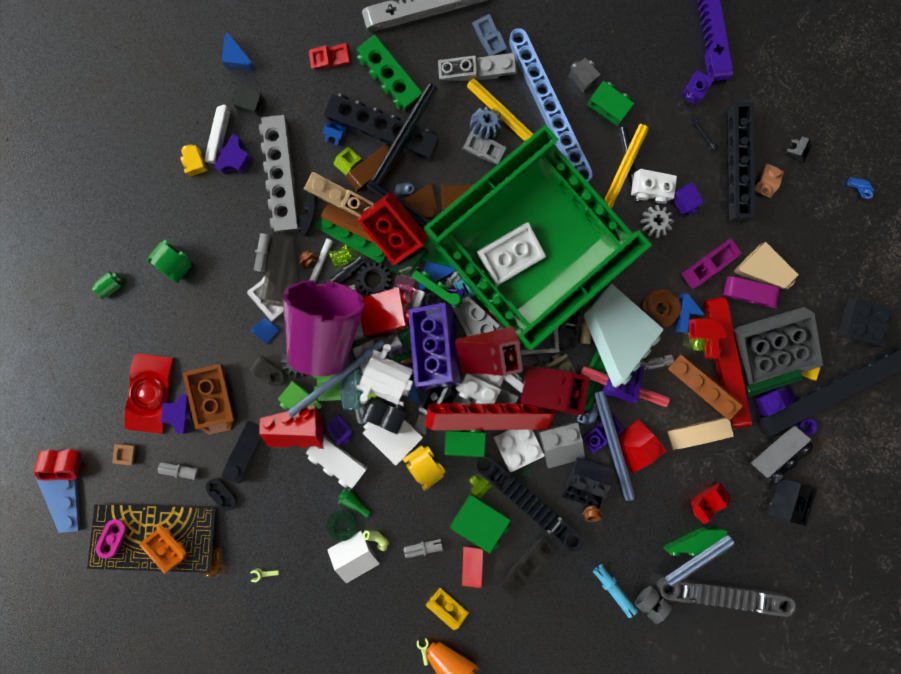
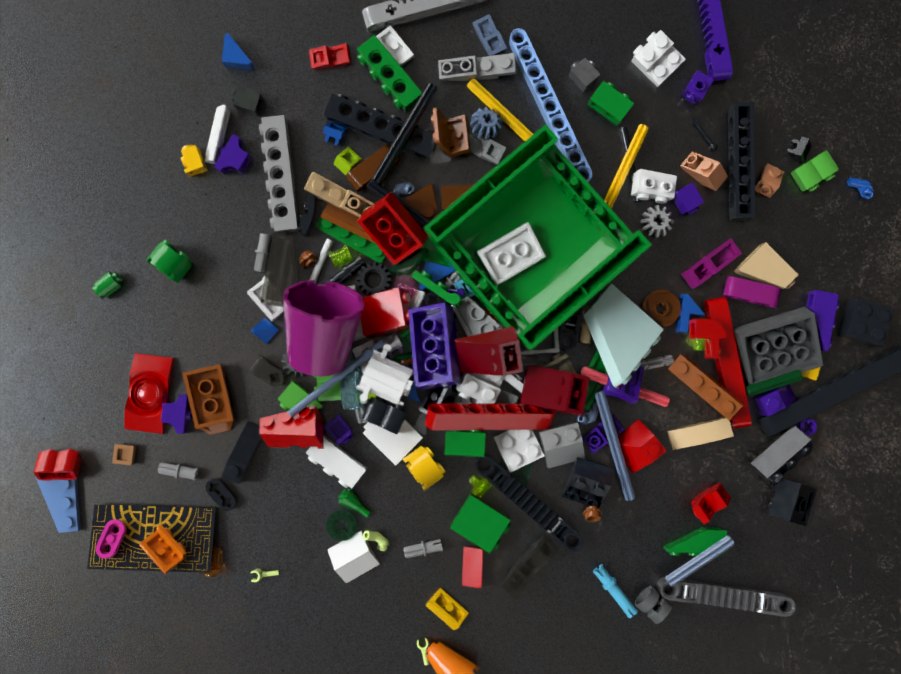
none -> white plate [376,25,414,67]
none -> dark orange bracket [431,107,471,157]
none -> white plate [631,30,685,87]
none -> nougat slope [680,152,728,191]
none -> bright green brick [790,150,839,192]
none -> dark purple slope [806,290,840,352]

